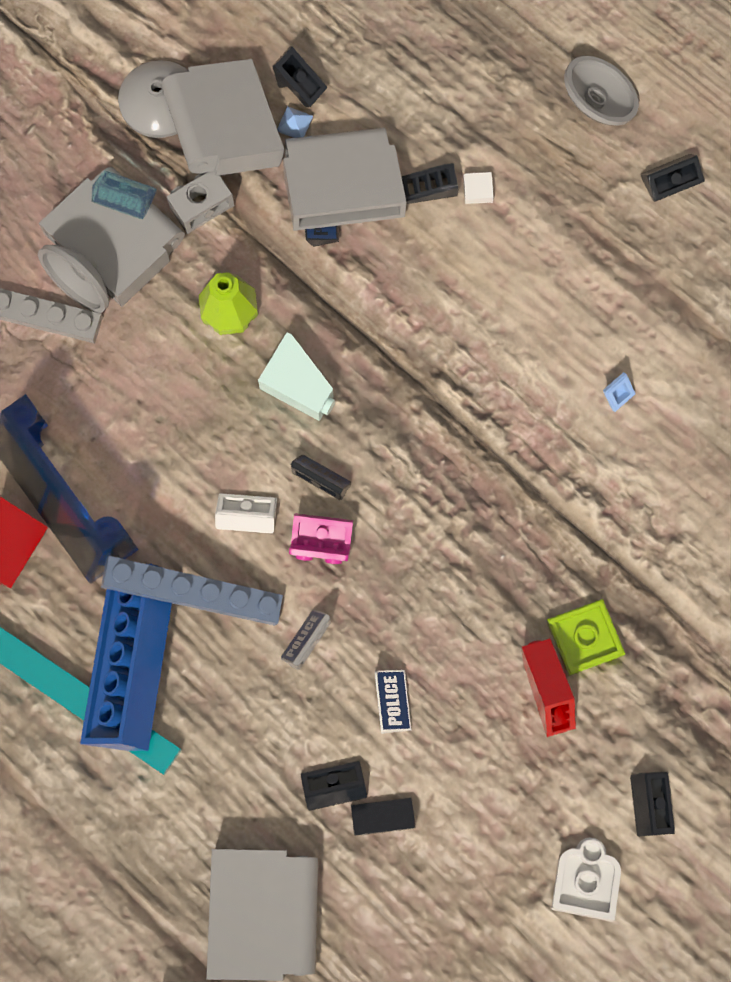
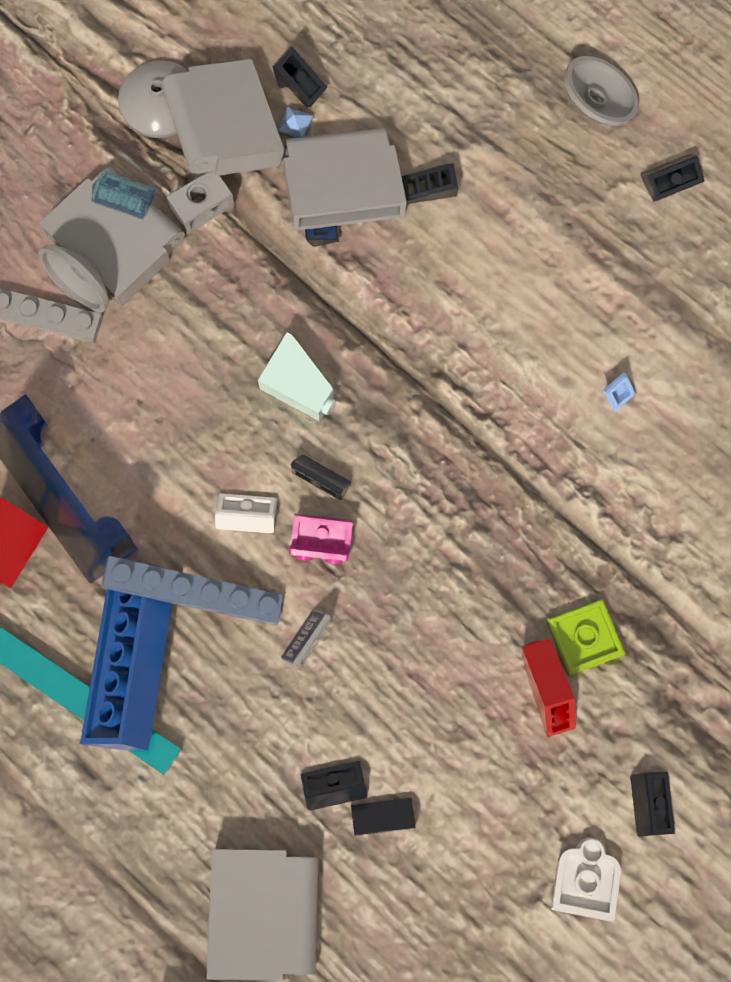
lime cone [199,272,258,335] -> none
slope [375,670,411,734] -> none
white tile [463,172,494,204] -> none

